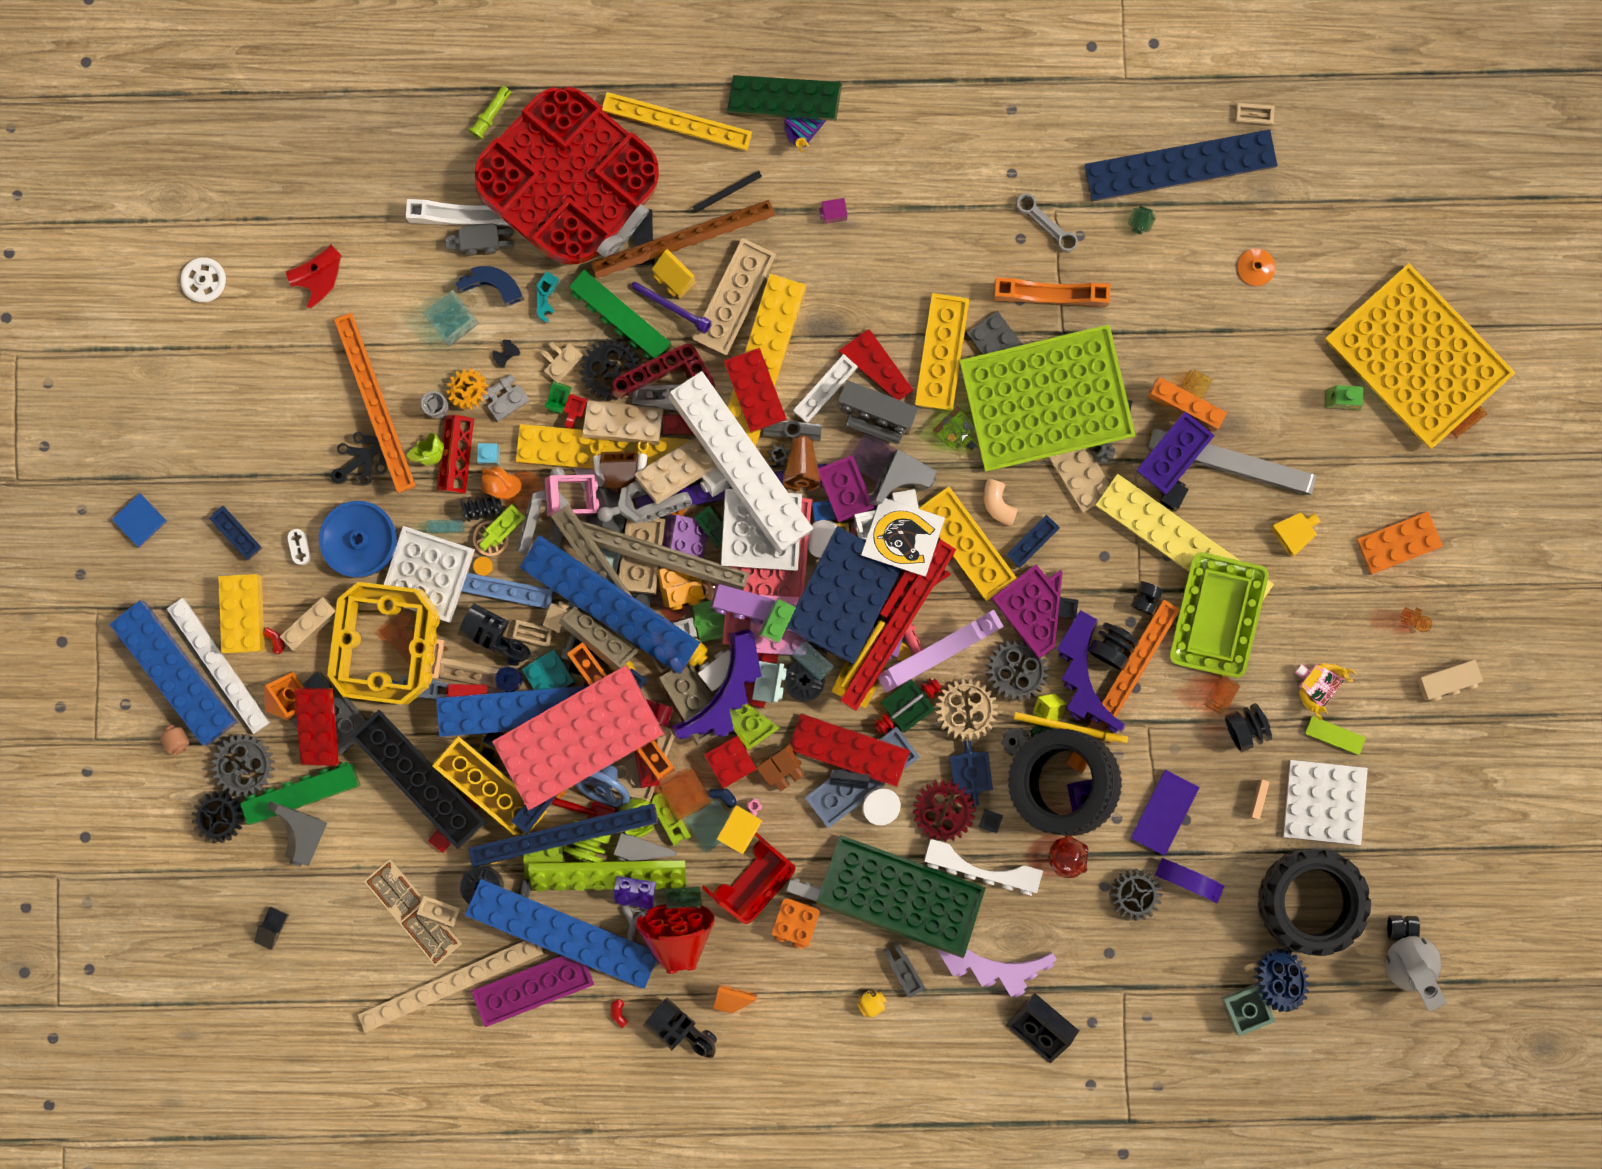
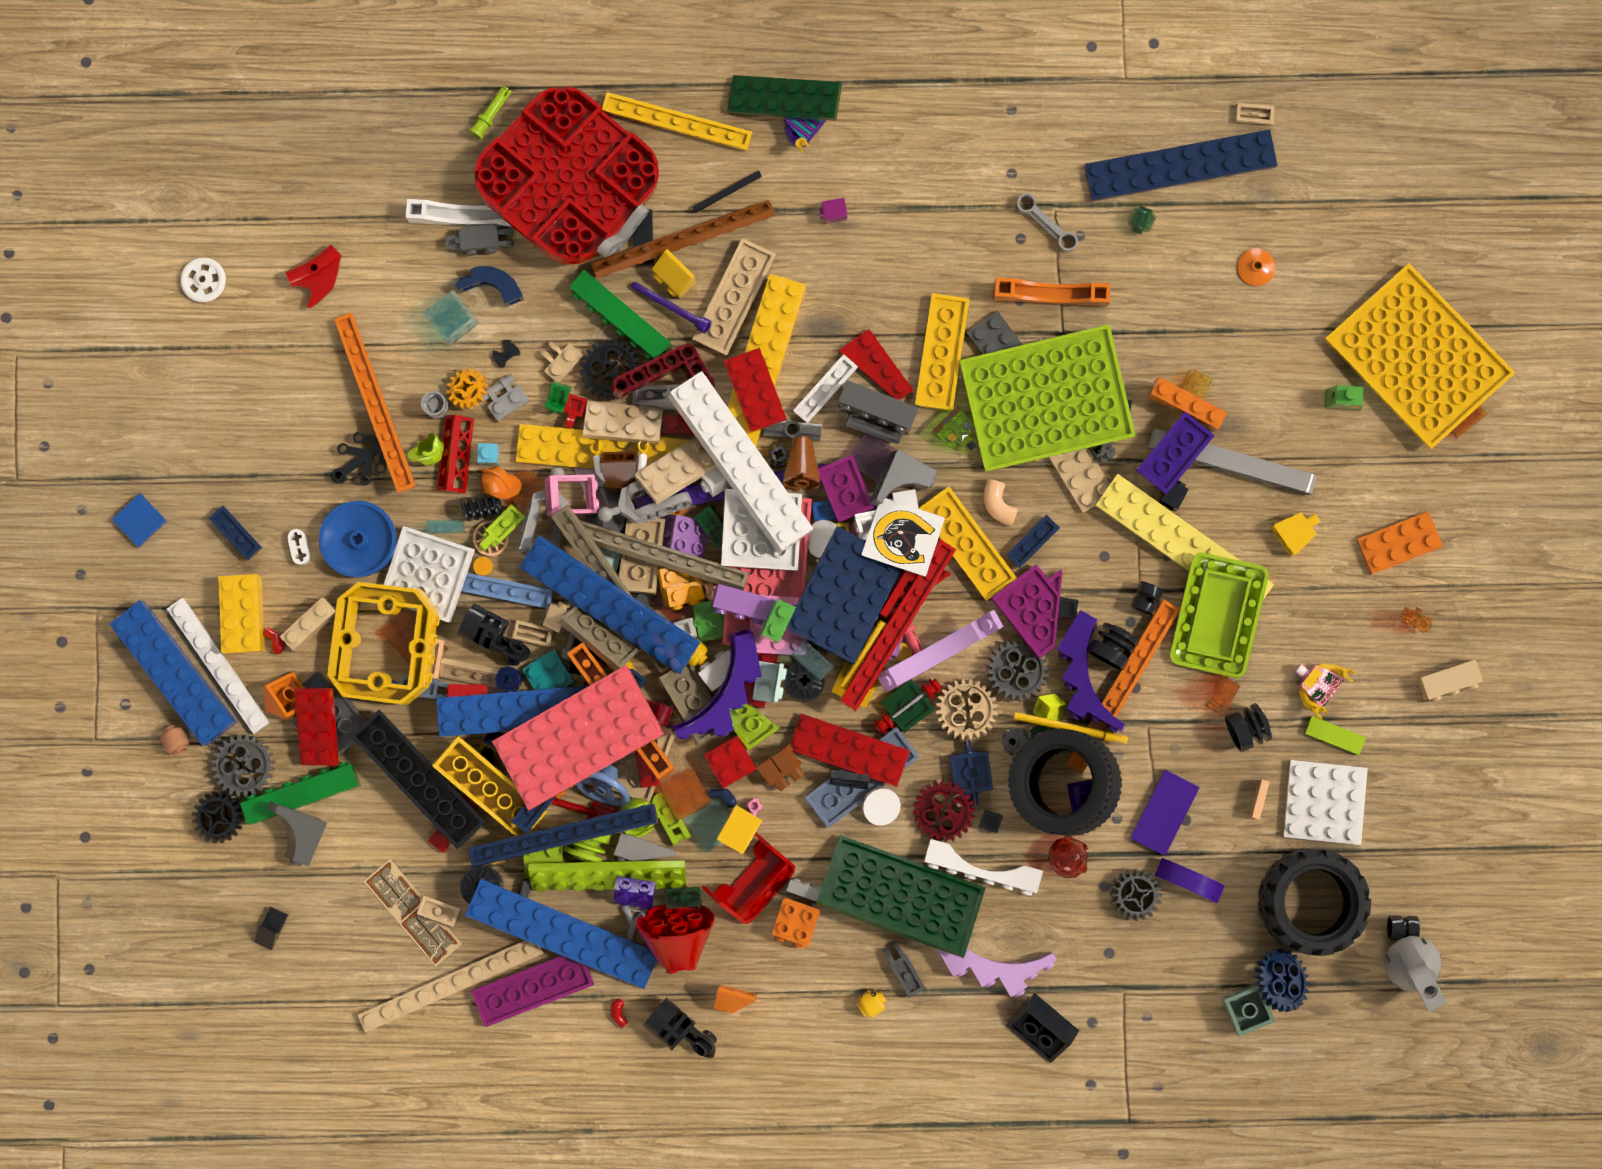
teal piece [536,271,560,324] -> none

